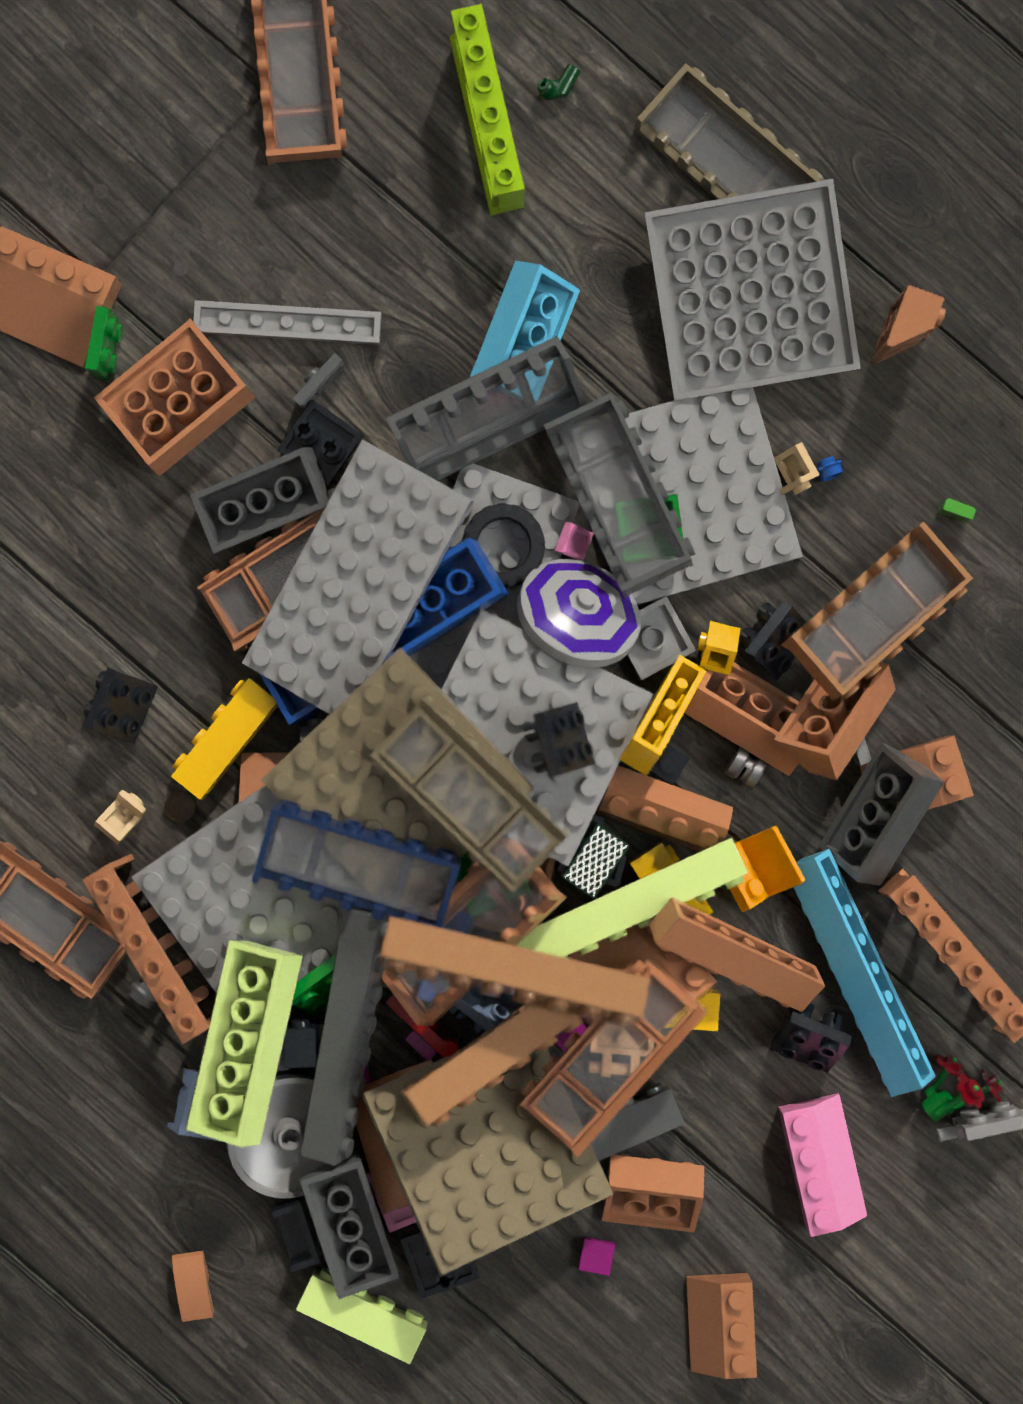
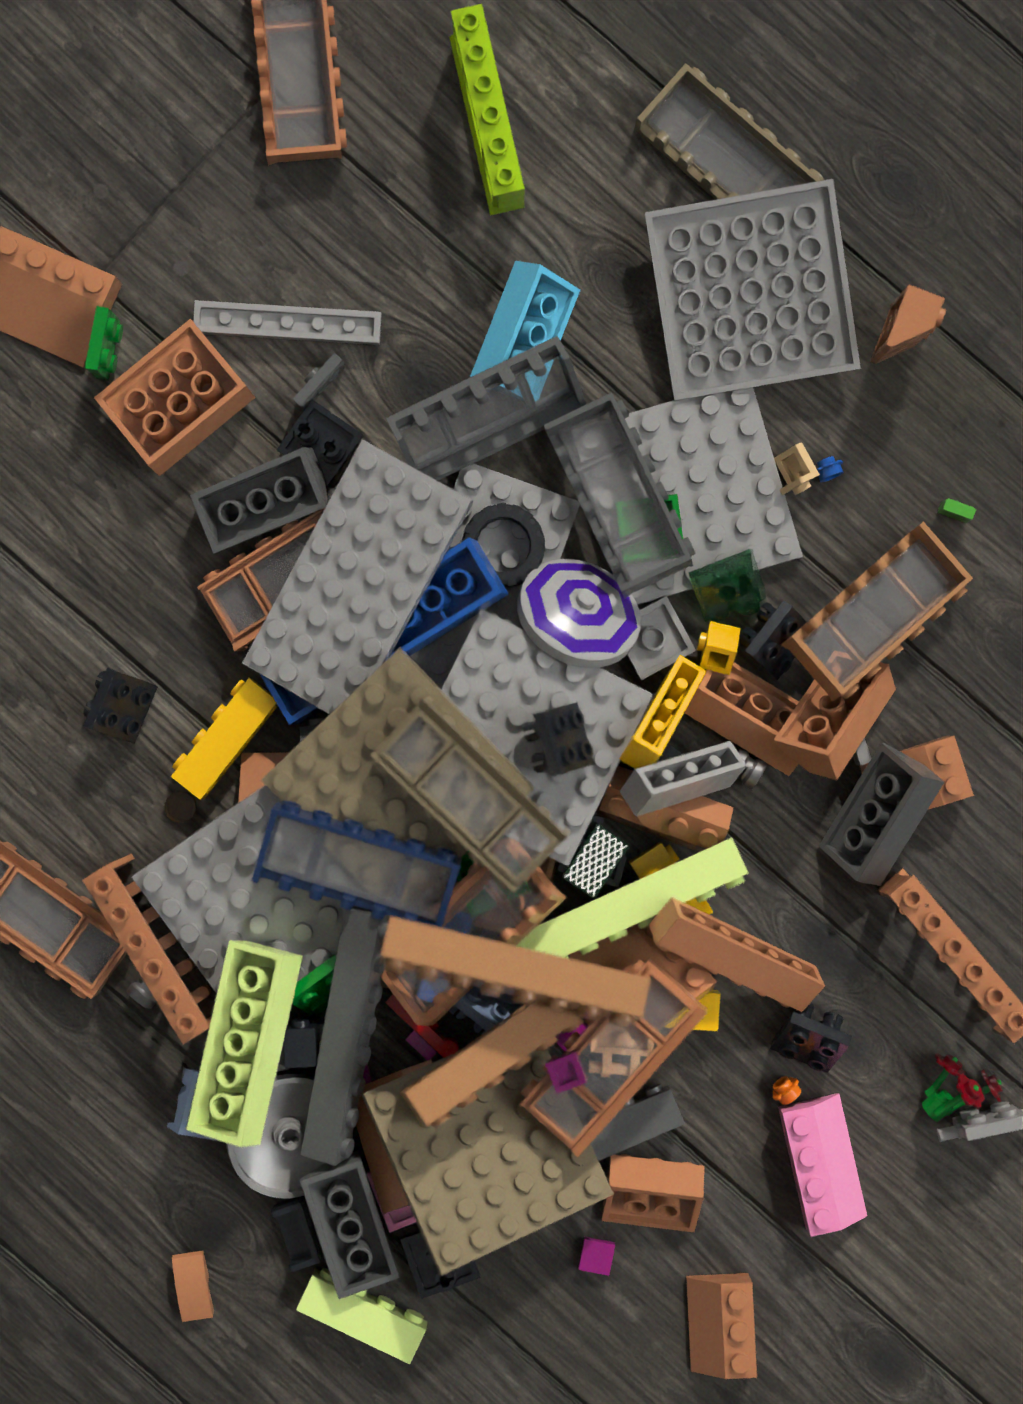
tan bracket [94,790,146,845] -> none
dark green arm [537,64,581,100] -> none
bright pink tile [555,522,594,561] -> none
light orange bracket [730,826,805,912] -> none
medium azure brick [793,848,936,1097] -> none
none -> magenta tile [545,1051,588,1094]
none -> light grey brick [620,741,747,817]
none -> clear green slope [689,549,766,622]
none -> orange plate [772,1076,801,1105]

